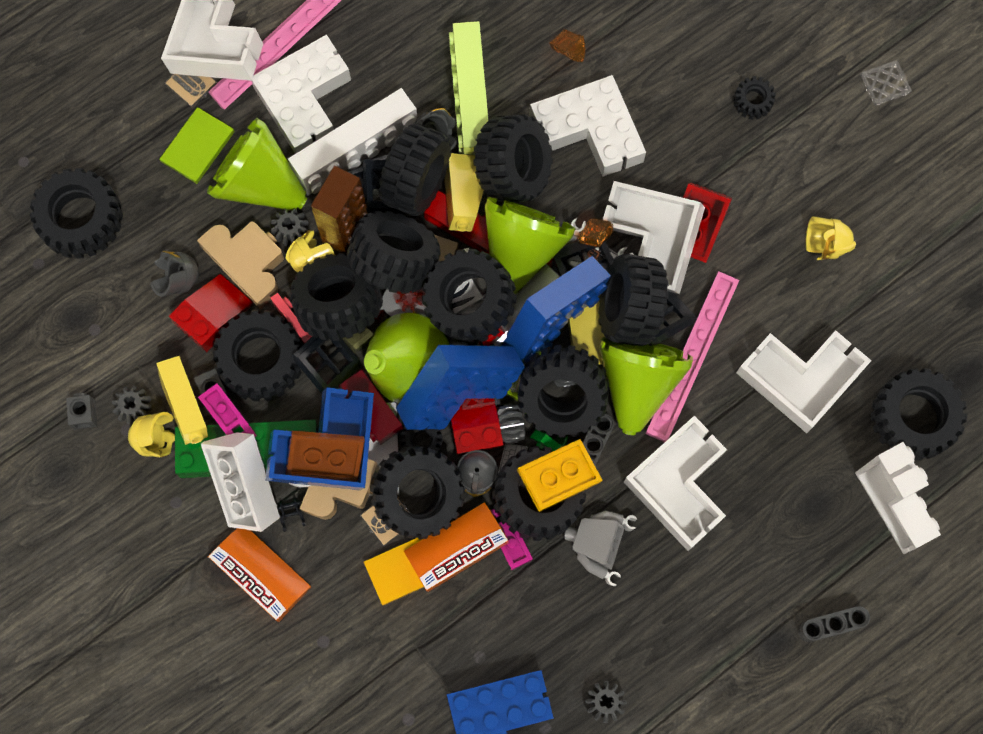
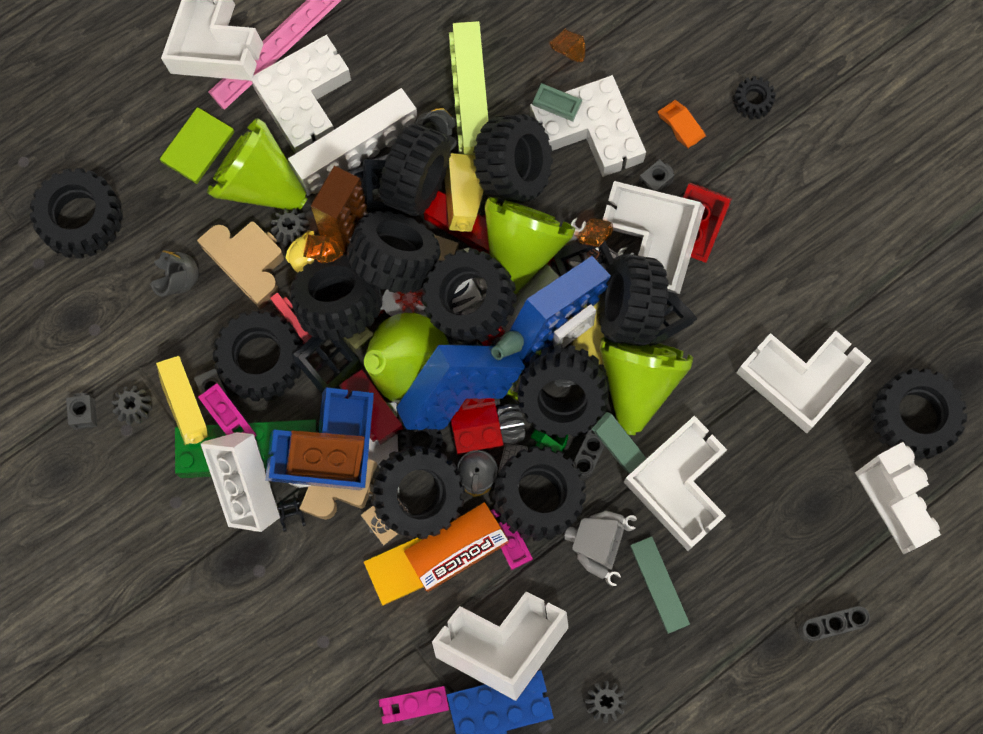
light yellow helmet [128,412,175,457] -> none
piece [164,74,217,108] -> none
red slope [169,274,254,353] -> none
orange slope [208,528,311,622] -> none
yellow tile [517,439,603,512] -> none
bright pink plate [645,271,739,442] -> none
light yellow helmet [806,217,856,260] -> none
clear window [860,60,912,105] -> none
none -> clear orange tile [303,234,343,263]
none -> dark pink plate [378,686,449,724]
none -> white piece [432,592,568,701]
none -> sand green cone [491,331,524,360]
none -> sand green tile [532,83,582,122]
none -> white tile [553,304,596,348]
none -> sand green tile [592,412,646,474]
none -> sand green tile [630,537,690,634]
none -> dark grey brick [638,159,675,192]
none -> orange slope [658,100,706,148]

